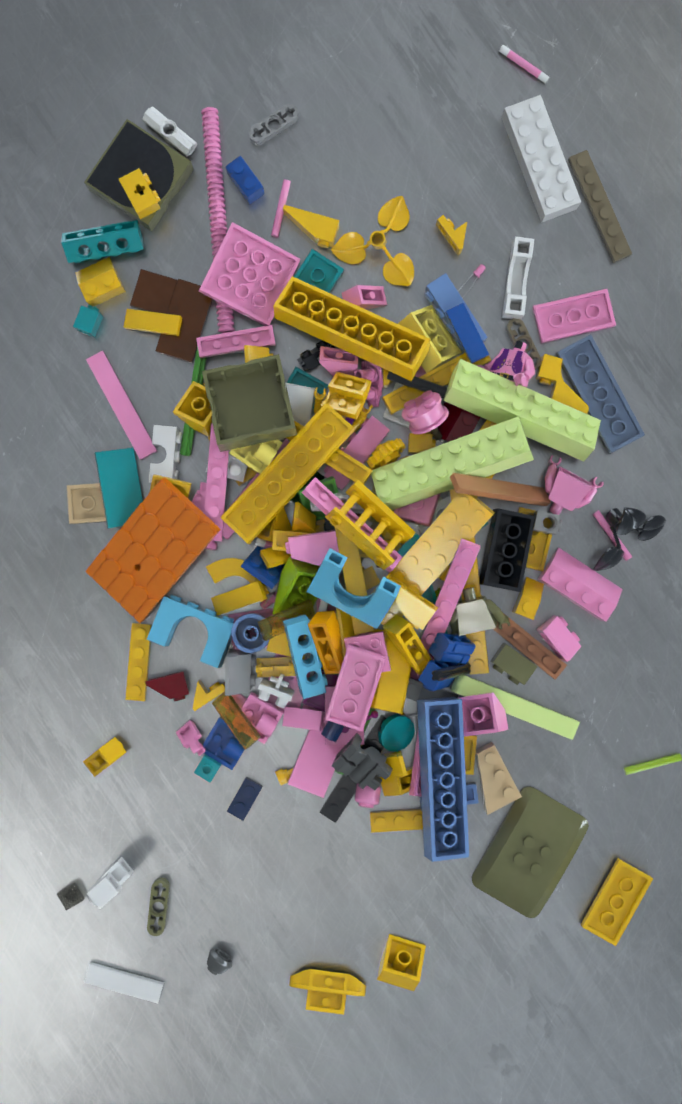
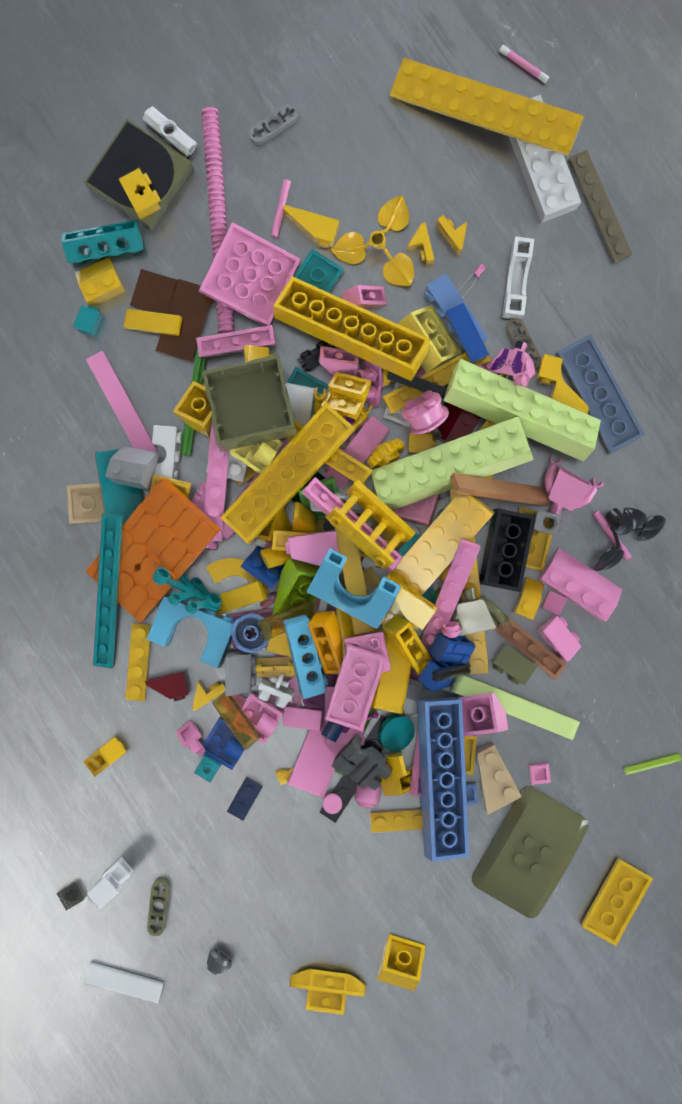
blue brick [225,156,265,204] -> none
bright pink tile [532,289,616,344] -> none
none -> teal tile [93,513,123,668]
none -> light grey slope [105,446,160,490]
none -> teal plant [153,567,222,614]
none -> bright pink tile [323,793,342,814]
none -> yellow plate [390,57,584,156]
none -> yellow slope [407,222,435,266]
none -> bright pink plate [442,621,462,638]
none -> bright pink tile [529,763,551,785]
none -> bright pink tile [541,590,568,616]

